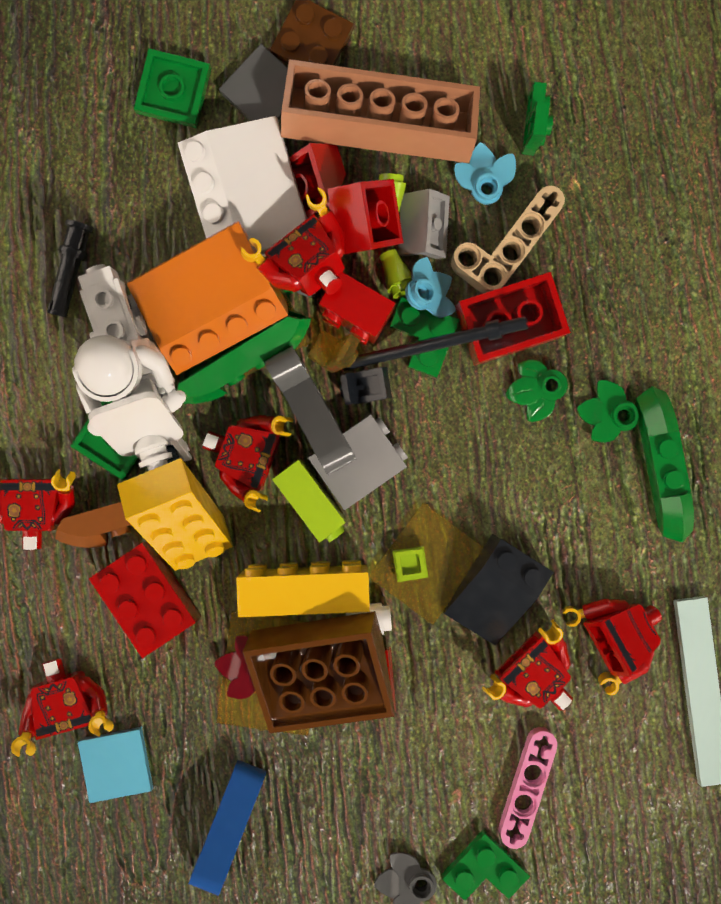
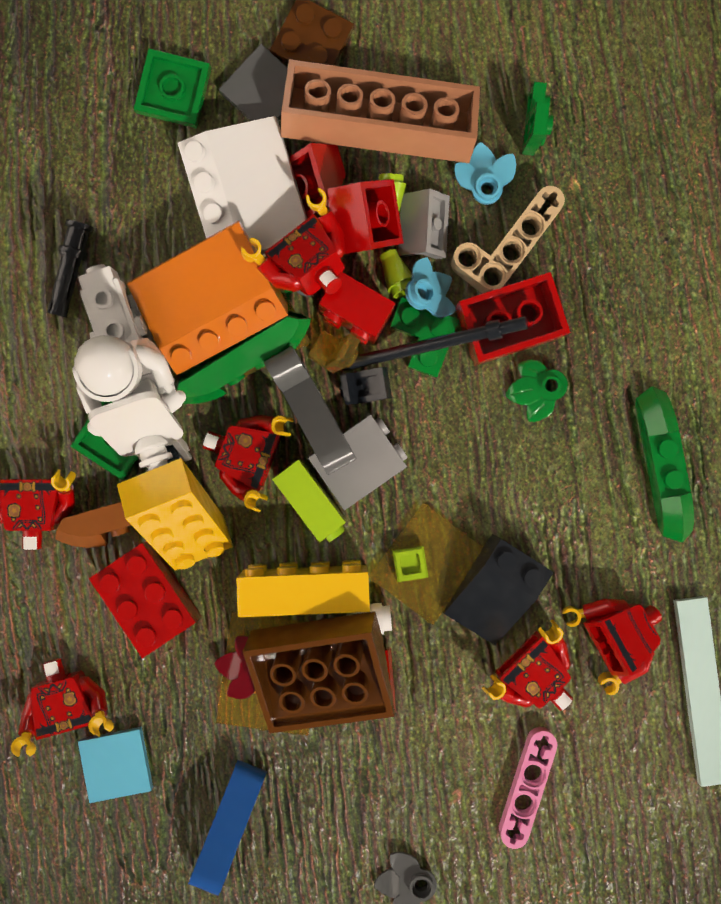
green plate [441,829,530,901] -> none
green plate [576,380,639,443] -> none

